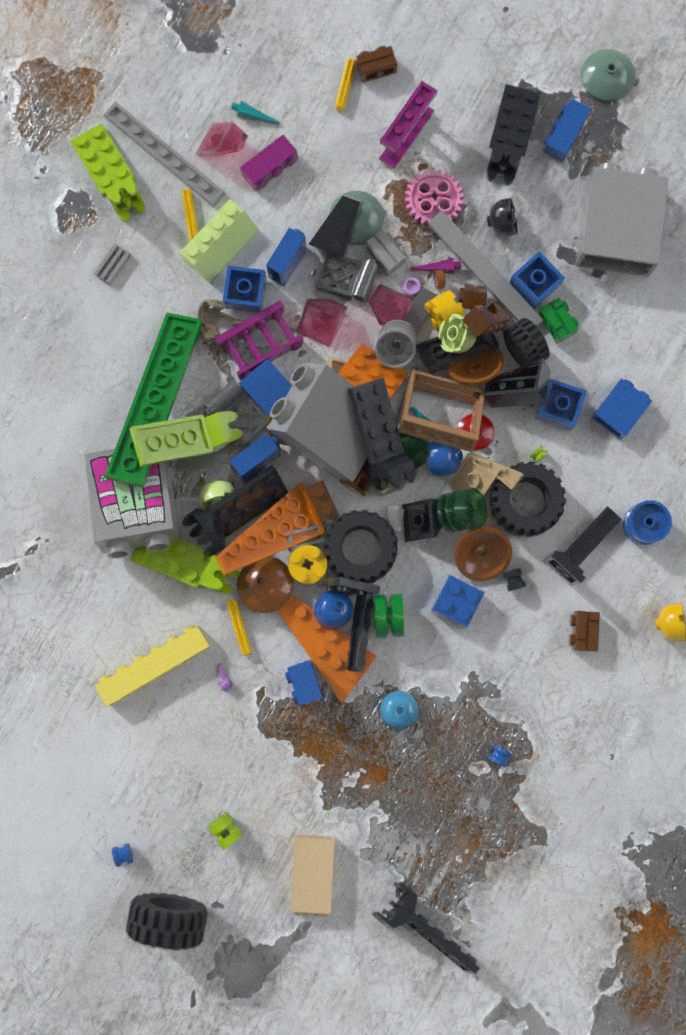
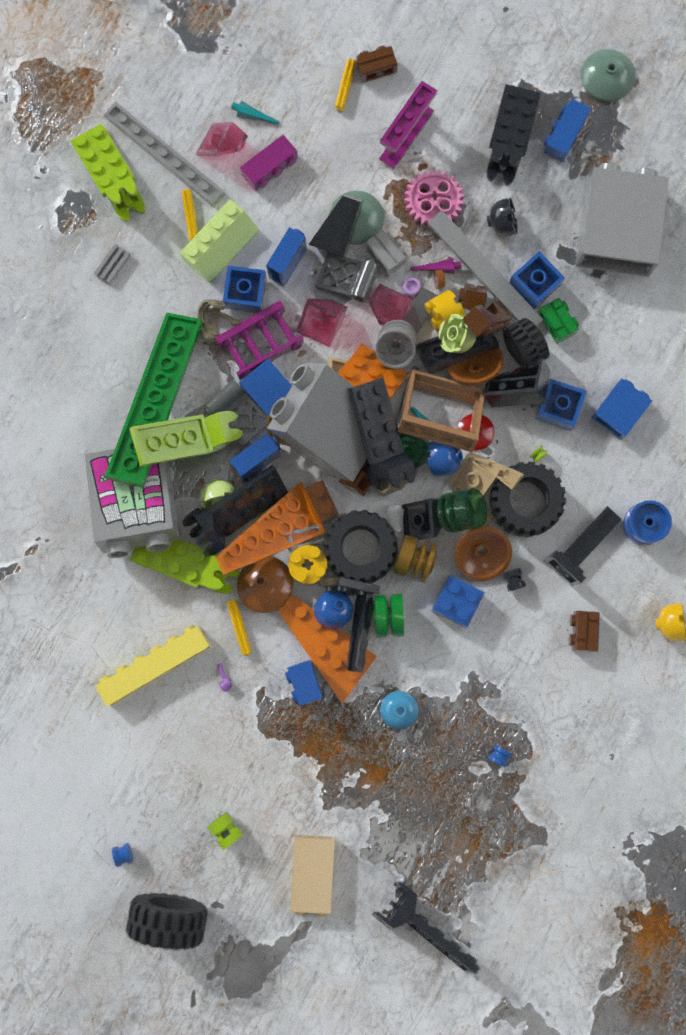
none -> pearl gold wheel [393,535,437,583]

